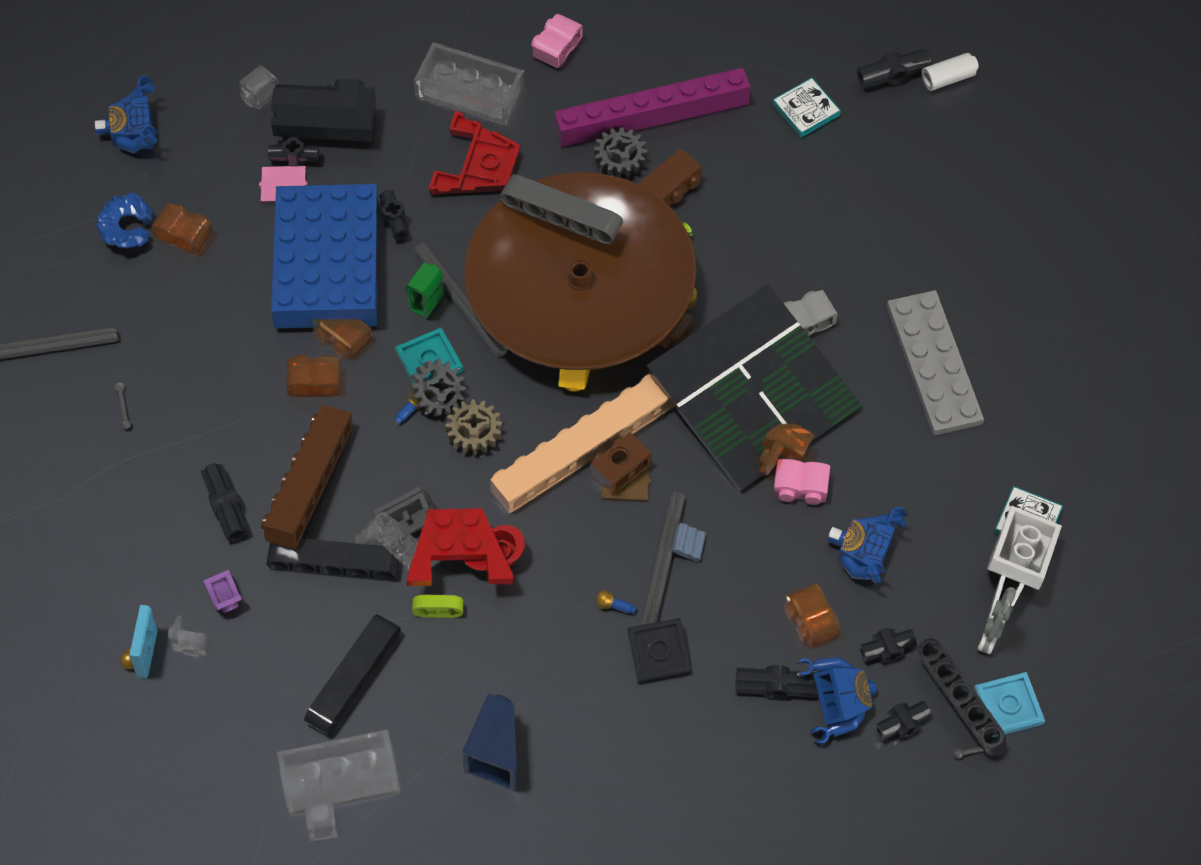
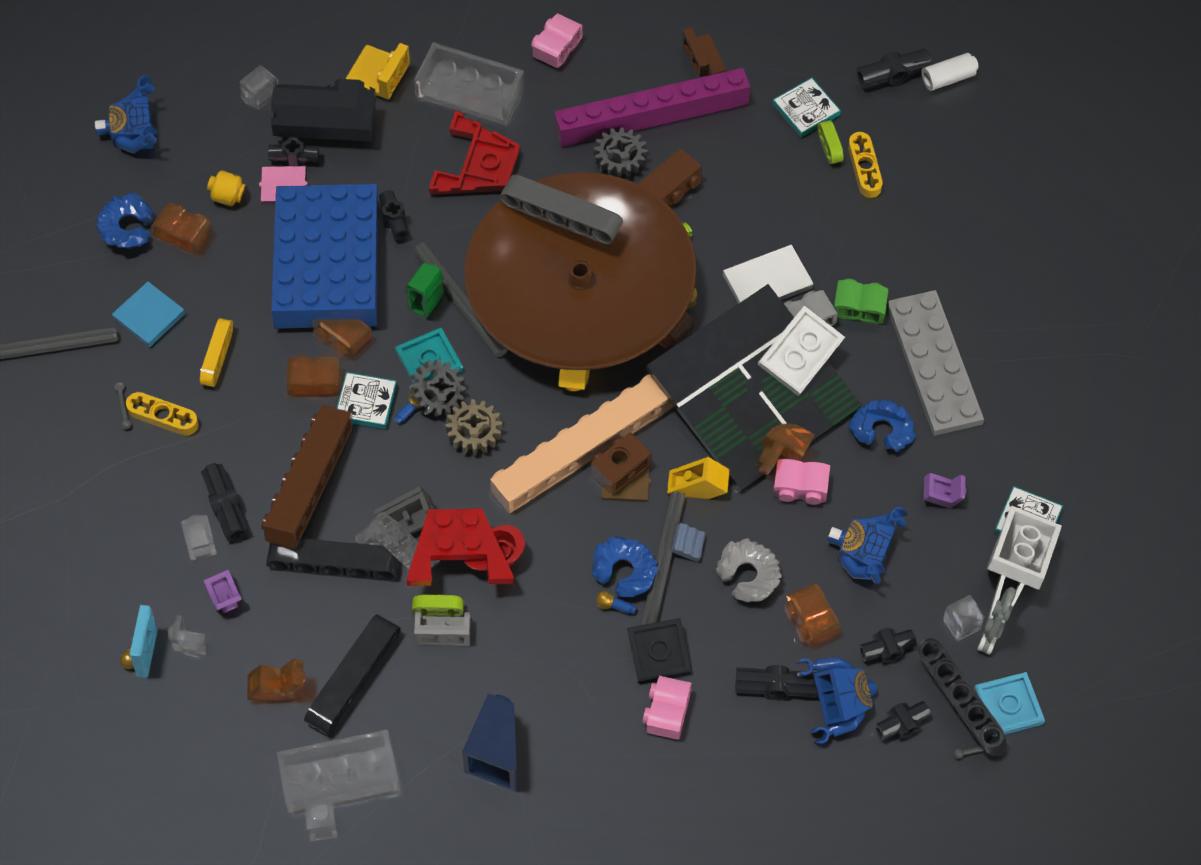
none -> dark azure tile [112,282,185,348]
none -> yellow beam [126,392,198,436]
none -> clear brick [181,515,217,561]
none -> yellow beam [200,318,233,387]
none -> yellow head [207,170,246,206]
none -> clear orange brick [247,659,306,704]
none -> tile [337,372,397,430]
none -> yellow bracket [346,43,410,100]
none -> light grey hinge [414,612,471,646]
none -> blue piece [591,535,658,597]
none -> bright pink brick [643,676,692,740]
none -> yellow slope [667,457,729,499]
none -> reddish brown panel [682,27,726,78]
none -> light grey piece [716,538,782,602]
none -> white tile [723,245,814,304]
none -> white tile [757,306,845,396]
none -> lime beam [818,120,844,164]
none -> bright green brick [834,279,888,324]
none -> yellow beam [848,132,883,198]
none -> blue piece [849,399,916,452]
none -> medium lavender bracket [923,473,967,508]
none -> clear brick [943,595,985,641]

